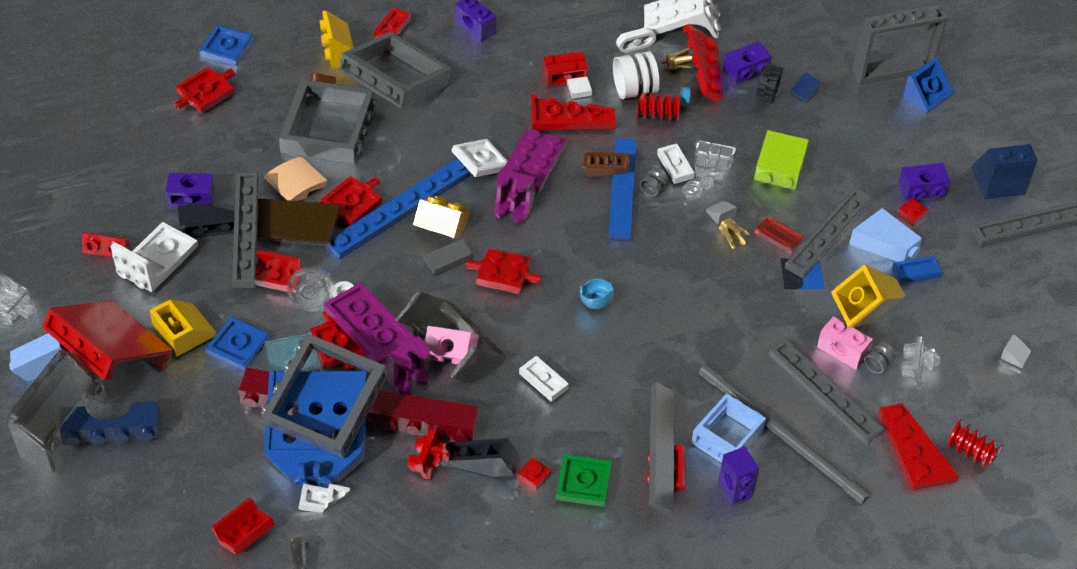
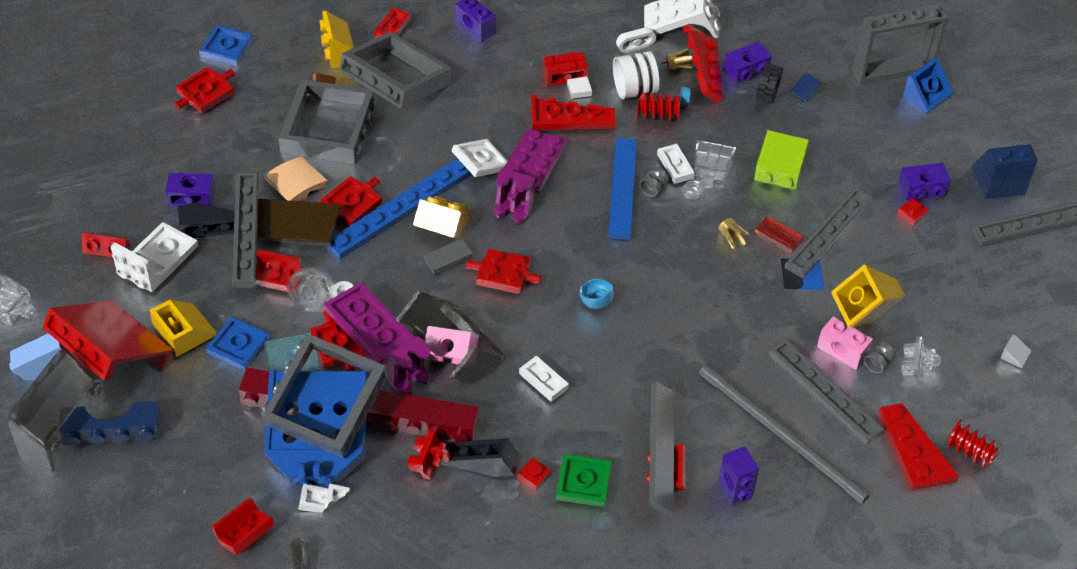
reddish brown slope [583,152,630,178] -> none
light blue window [691,393,766,463] -> none
light grey slope [706,201,737,225] -> none
light blue slope [849,208,922,262] -> none
blue tile [892,256,943,284] -> none

